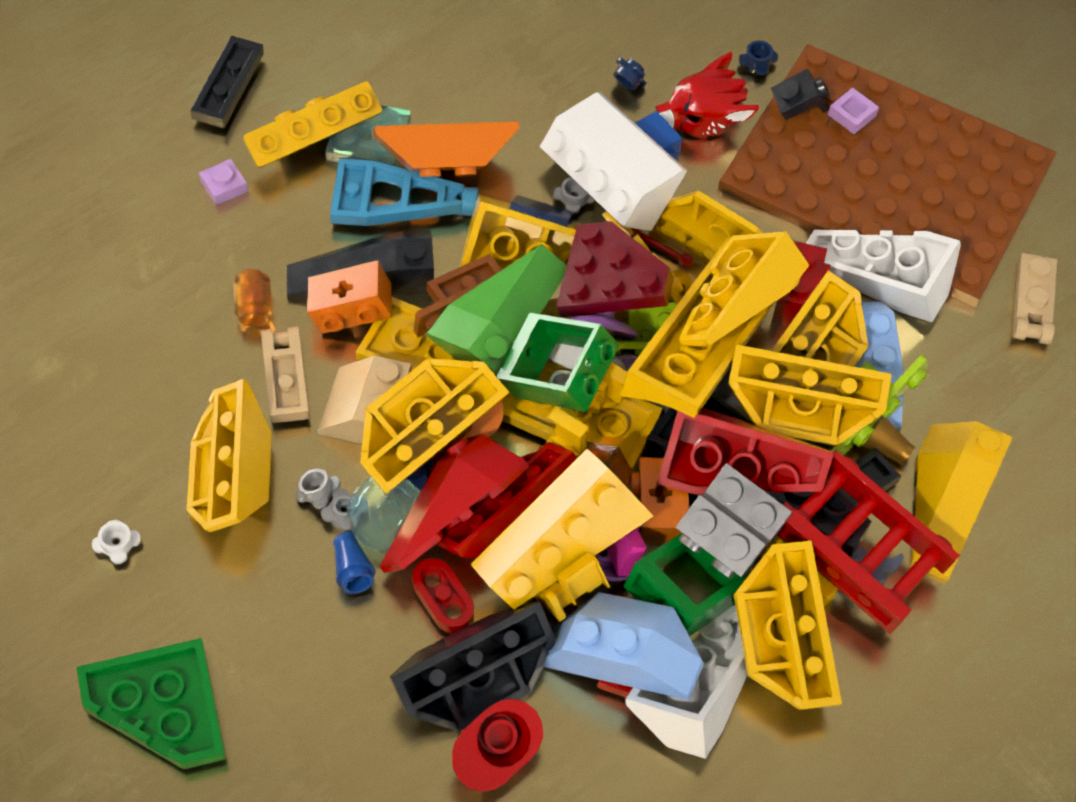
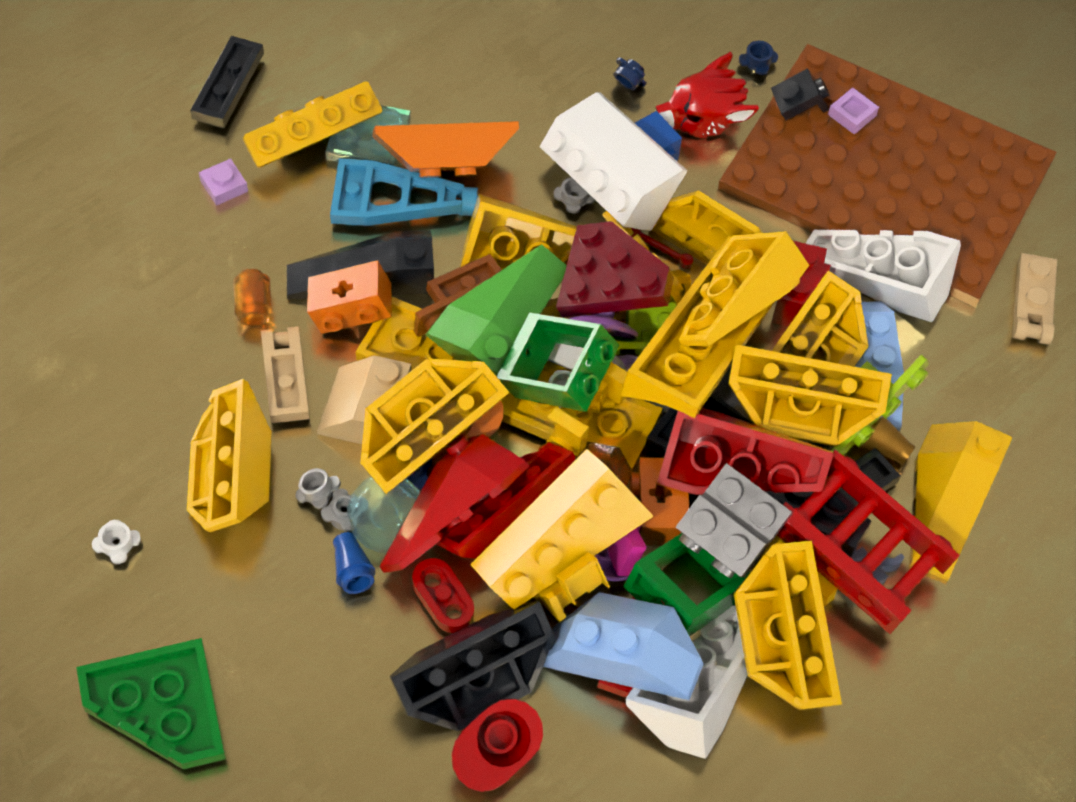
piece [509,195,573,227] -> none

